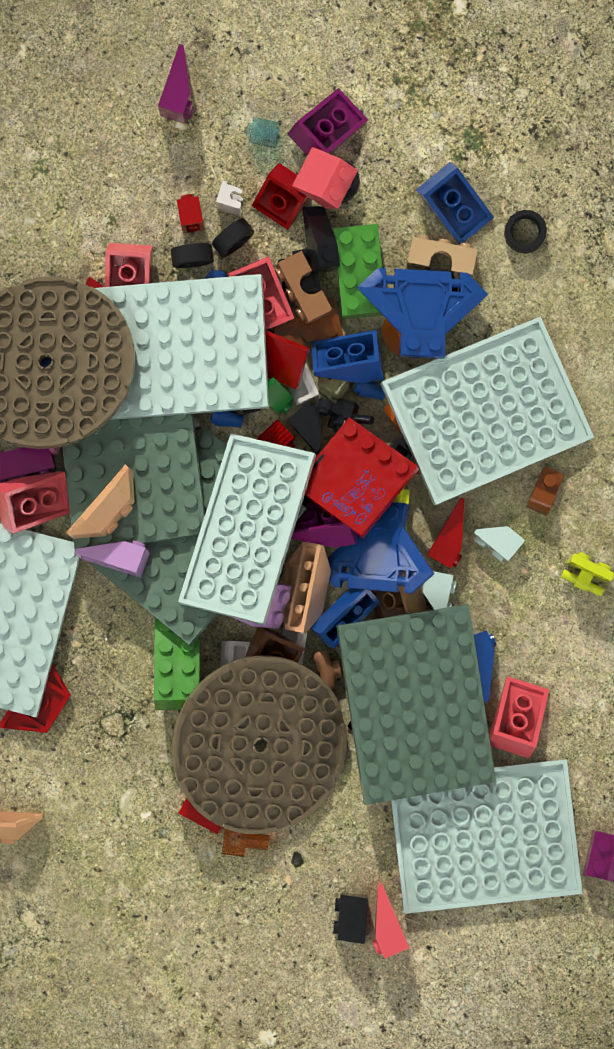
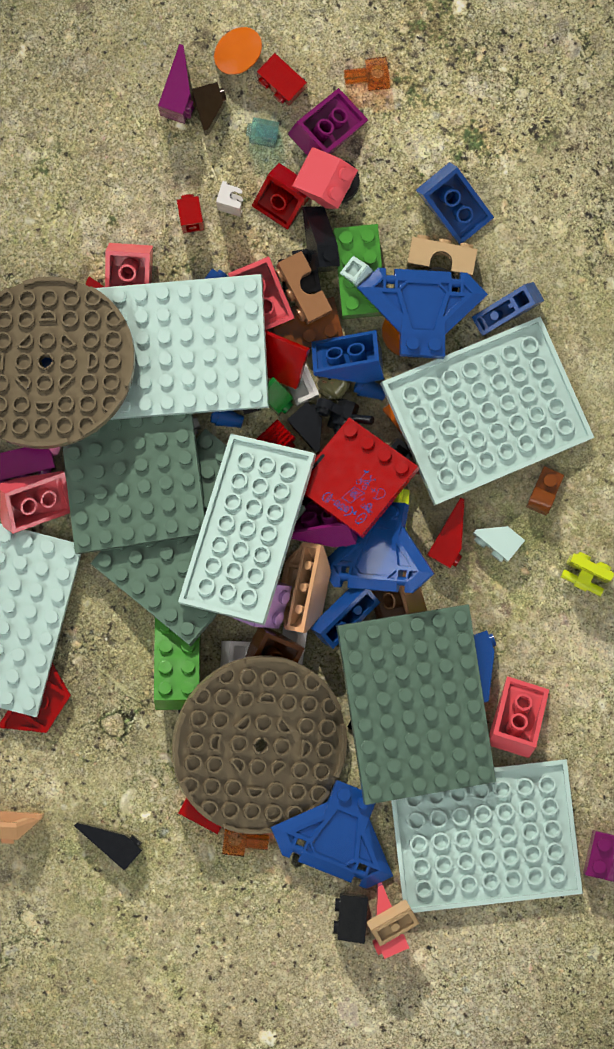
light nougat wedge [66,465,135,539] -> none
lavender slope [74,540,150,578] -> none
black tyre [171,243,214,268] -> none
black tyre [212,218,255,258] -> none
medium nougat piece [312,651,341,690] -> none
light aqua slope [422,571,456,610] -> none
black tyre [504,210,547,254] -> none
none -> black slope [74,822,143,871]
none -> dark brown slope [192,82,227,135]
none -> orange shield [214,27,262,75]
none -> red brick [257,53,307,106]
none -> blue plate [271,780,393,889]
none -> light aqua slope [340,256,374,287]
none -> clear orange piece [344,56,390,91]
none -> tan slope [367,900,420,946]
none -> blue slope [472,282,544,336]

